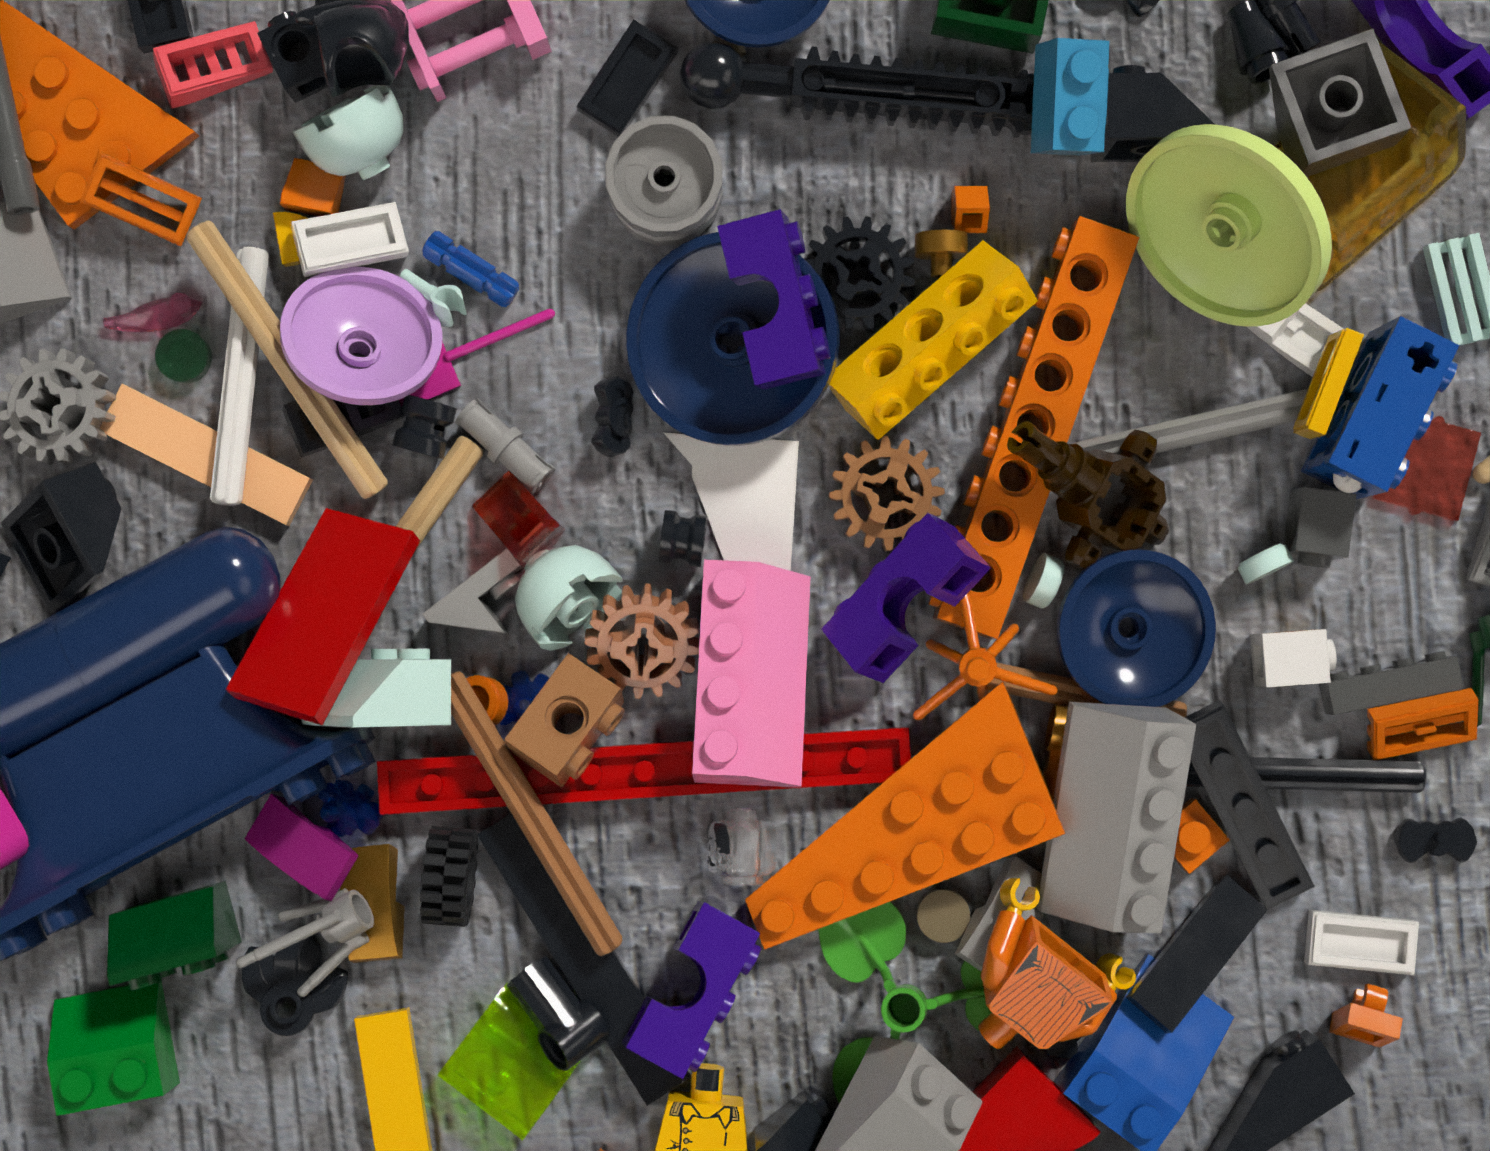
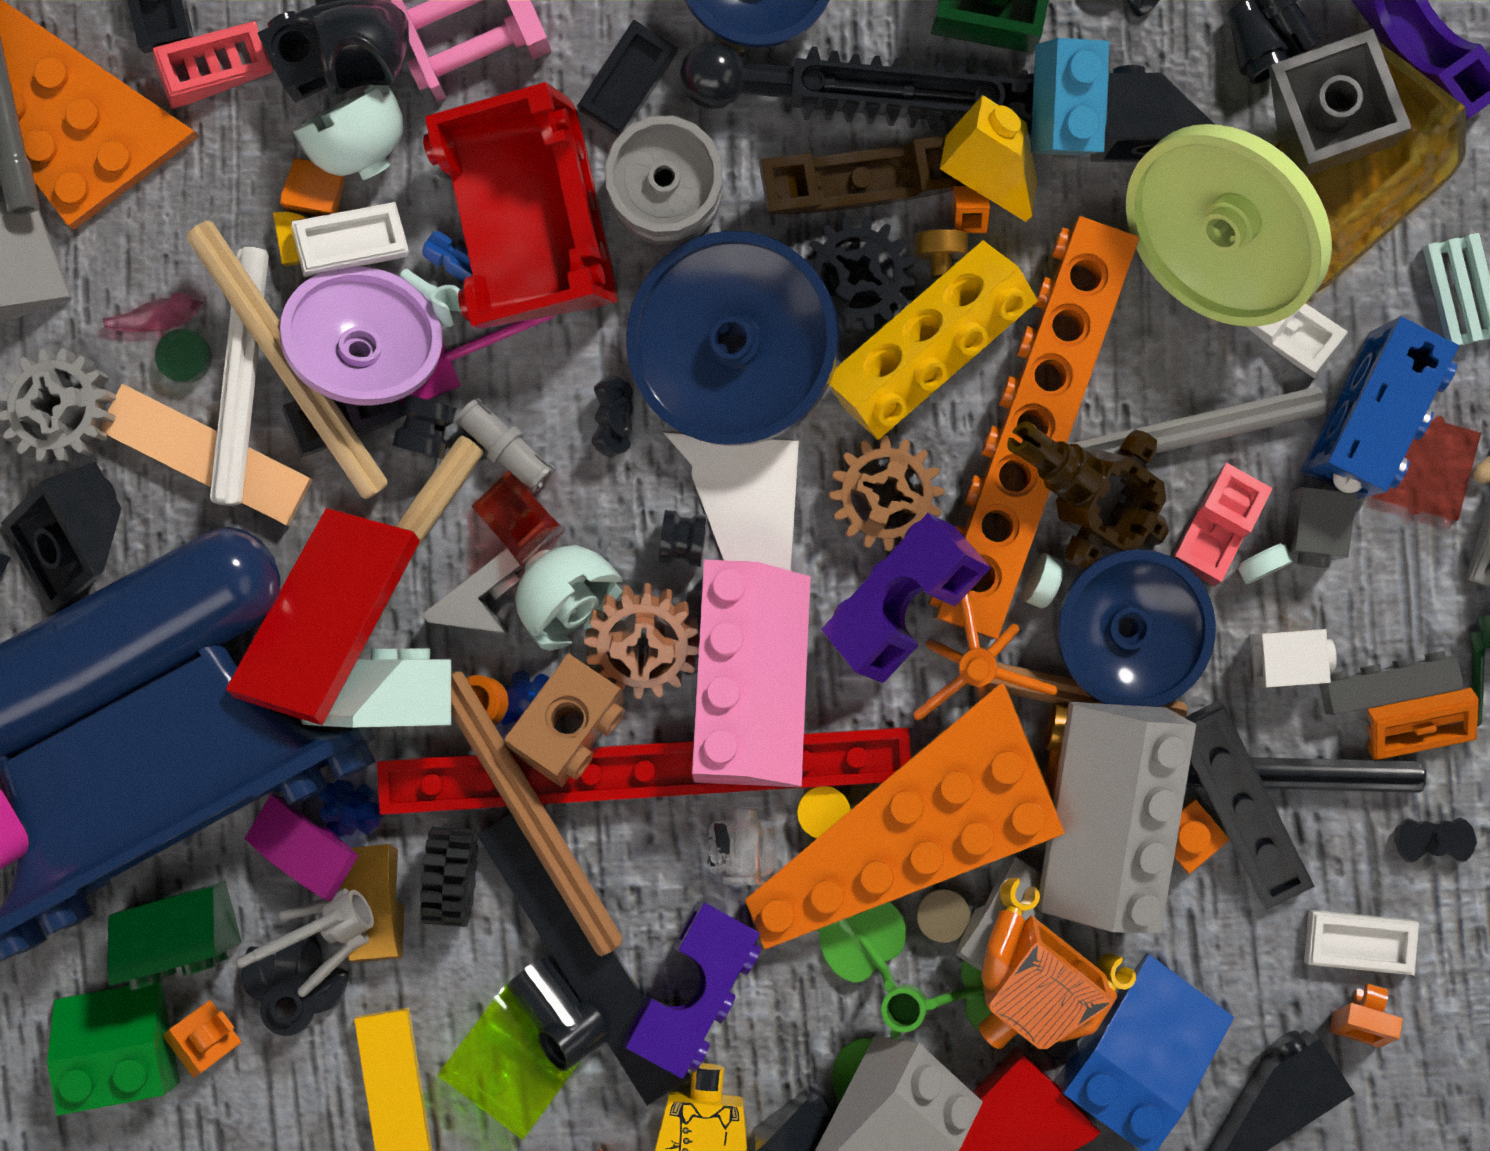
orange tile [80,152,202,247] -> none
dark purple arch [717,209,831,390] -> none
black tile [1126,875,1267,1033] -> none
yellow tile [1293,328,1364,439] -> none
none -> orange tile [162,999,242,1079]
none -> red windscreen [423,82,618,329]
none -> dark brown slope [758,135,966,214]
none -> yellow tile [797,786,850,838]
none -> yellow slope [940,95,1038,222]
none -> coral slope [1171,463,1273,587]

